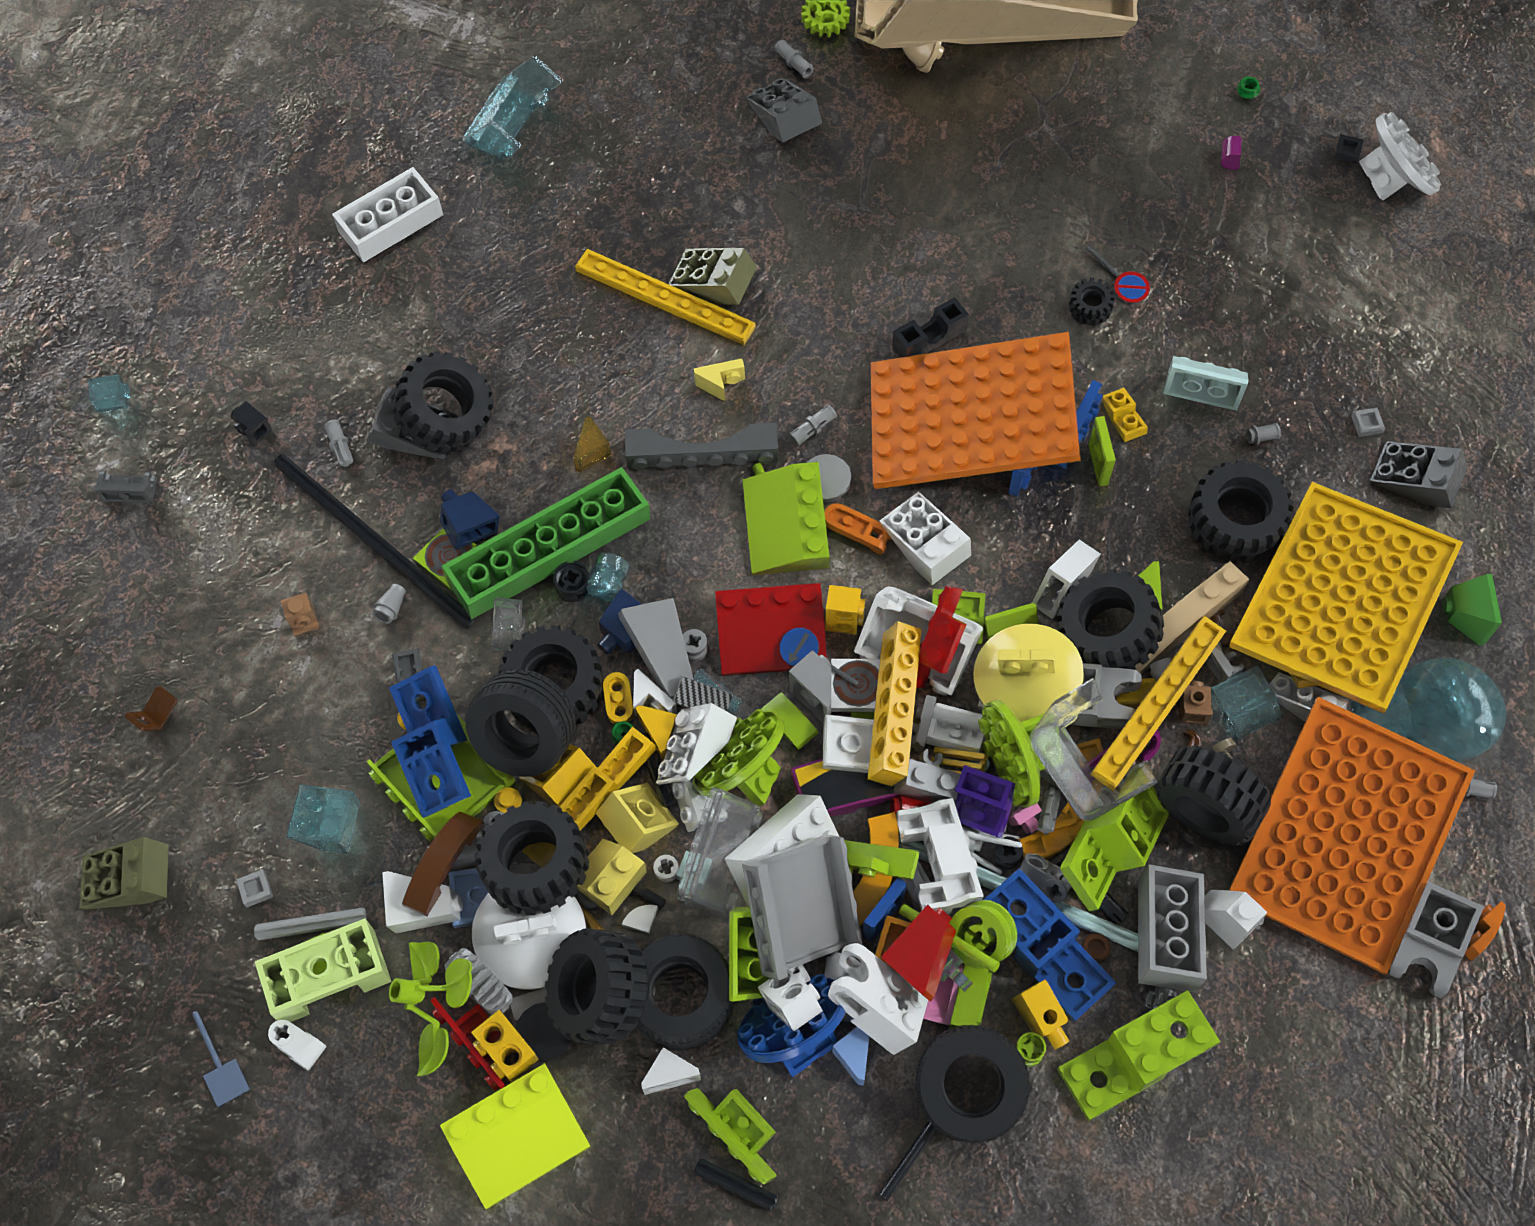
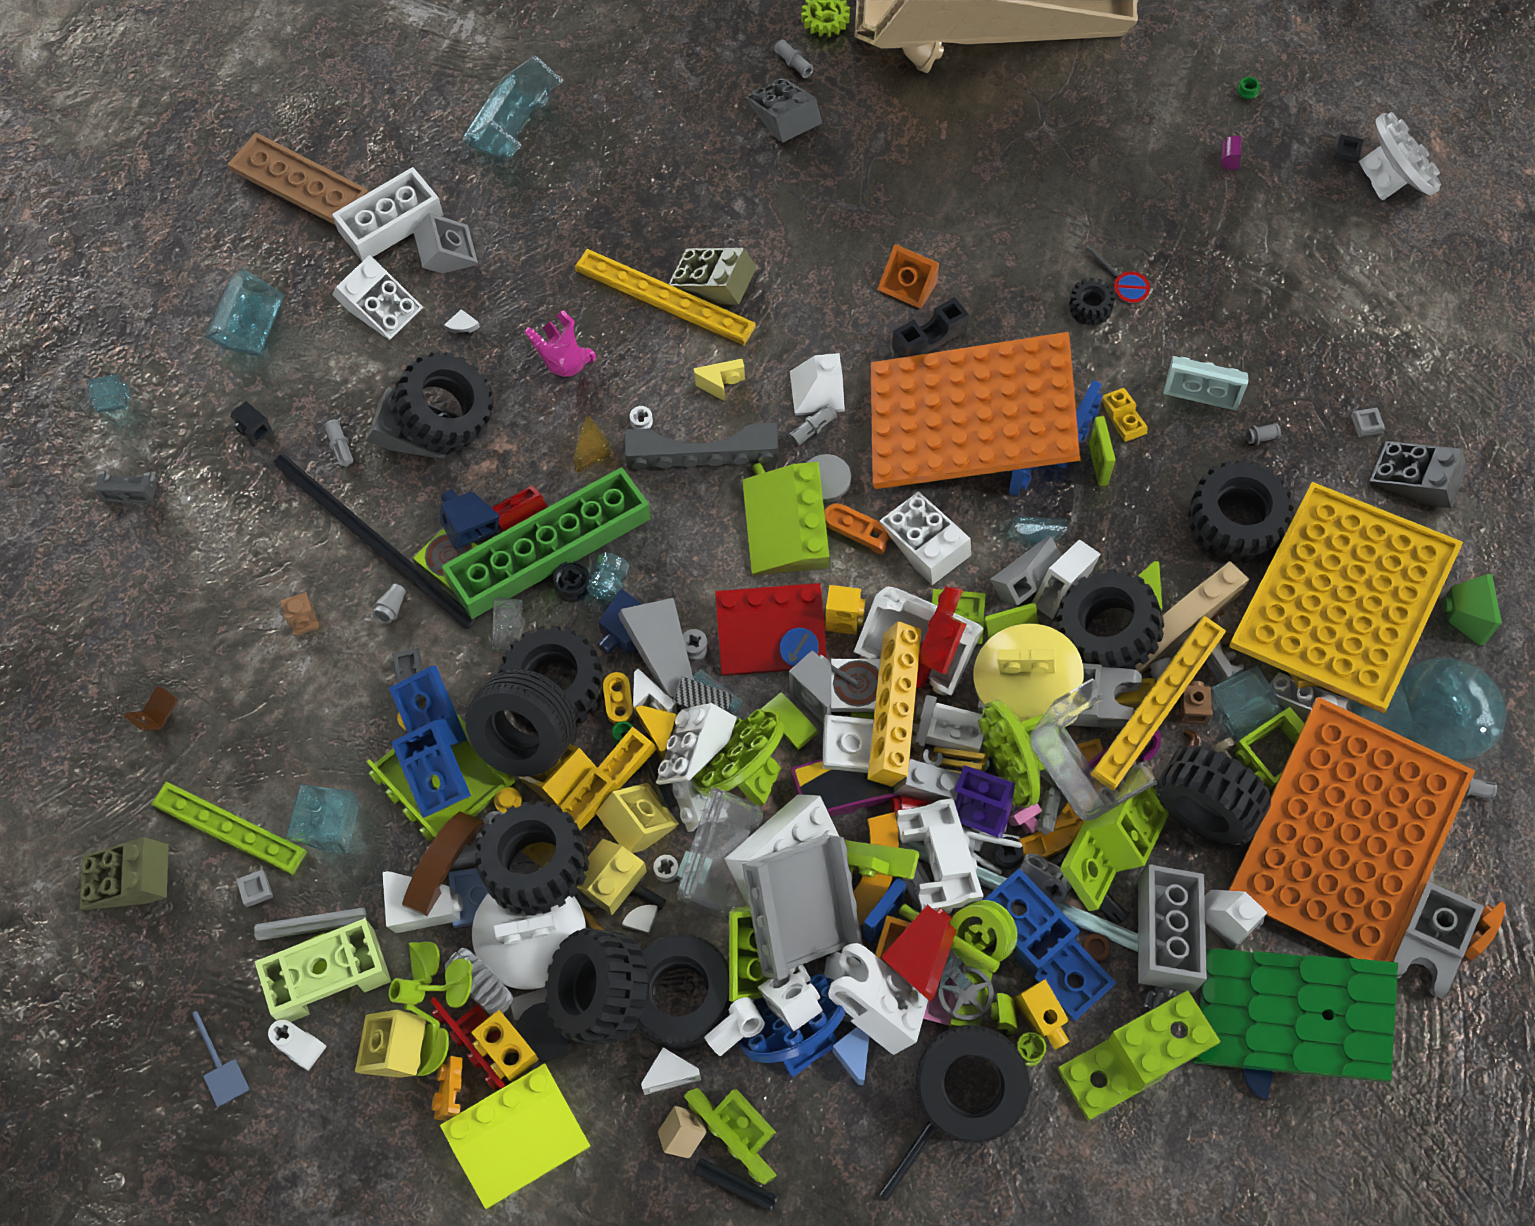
none -> lime tile [151,782,307,876]
none -> clear light blue slope [205,269,285,356]
none -> medium nougat plate [227,132,369,225]
none -> white slope [332,255,423,340]
none -> light yellow slope [355,1009,426,1078]
none -> light grey slope [413,213,478,273]
none -> light orange wing [432,1056,462,1121]
none -> white tile [444,309,480,334]
none -> red slope [492,485,548,532]
none -> dark pink piece [525,310,596,377]
none -> white bush [630,406,653,429]
none -> tan panel [658,1106,706,1158]
none -> white piece [705,997,764,1056]
none -> white slope [790,353,845,416]
none -> orange slope [877,244,939,309]
none -> light grey wheel [938,966,993,1021]
none -> light grey slope [990,535,1061,606]
none -> lime slope [990,993,1018,1035]
none -> clear light blue slope [1014,516,1068,547]
none -> green piece [1193,948,1398,1083]
none -> lime window [1233,707,1304,793]
none -> dark blue tile [1242,1068,1273,1101]

